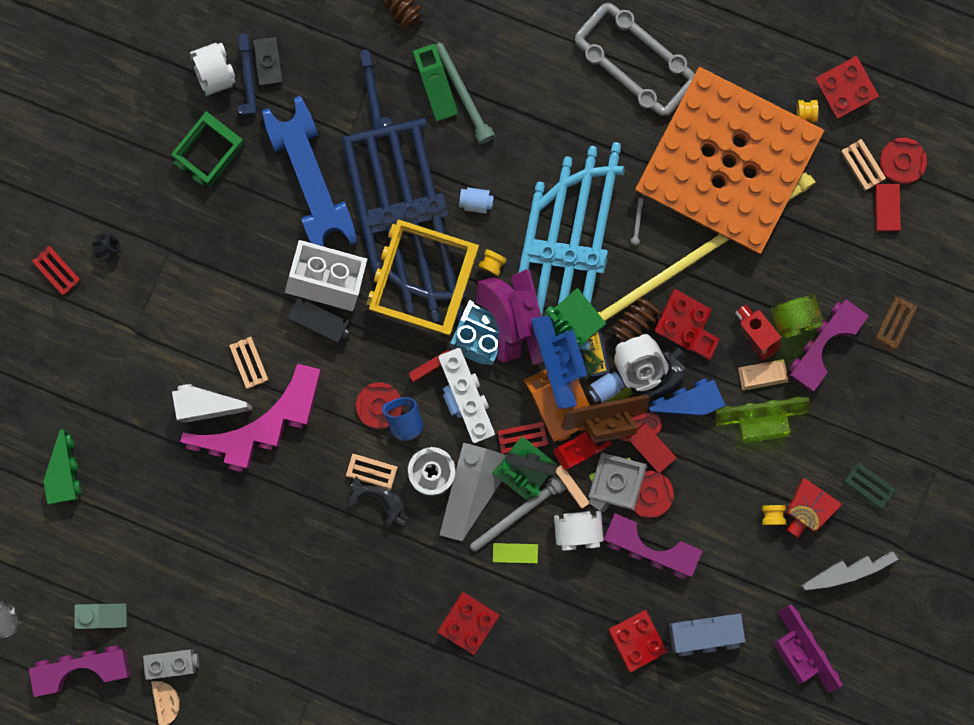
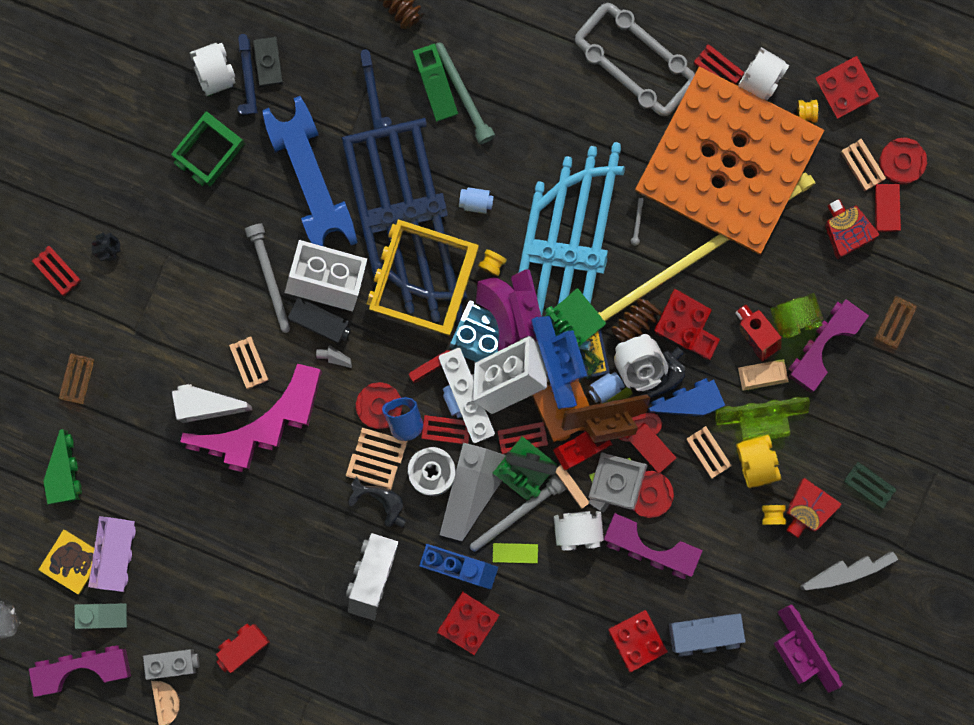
none -> tile [39,530,94,595]
none -> clear orange tile [59,353,94,405]
none -> lavender brick [88,516,136,592]
none -> red brick [216,623,270,673]
none -> light grey piece [245,223,290,333]
none -> light grey bar [316,345,352,368]
none -> wedge [346,533,398,621]
none -> light nougat tile [356,428,408,464]
none -> blue slope [419,544,498,589]
none -> red tile [422,415,470,444]
none -> white brick [473,336,547,414]
none -> light nougat tile [686,426,732,479]
none -> red tile [693,44,744,85]
none -> yellow brick [736,434,781,488]
none -> white brick [738,47,789,101]
none -> torso [825,199,879,259]

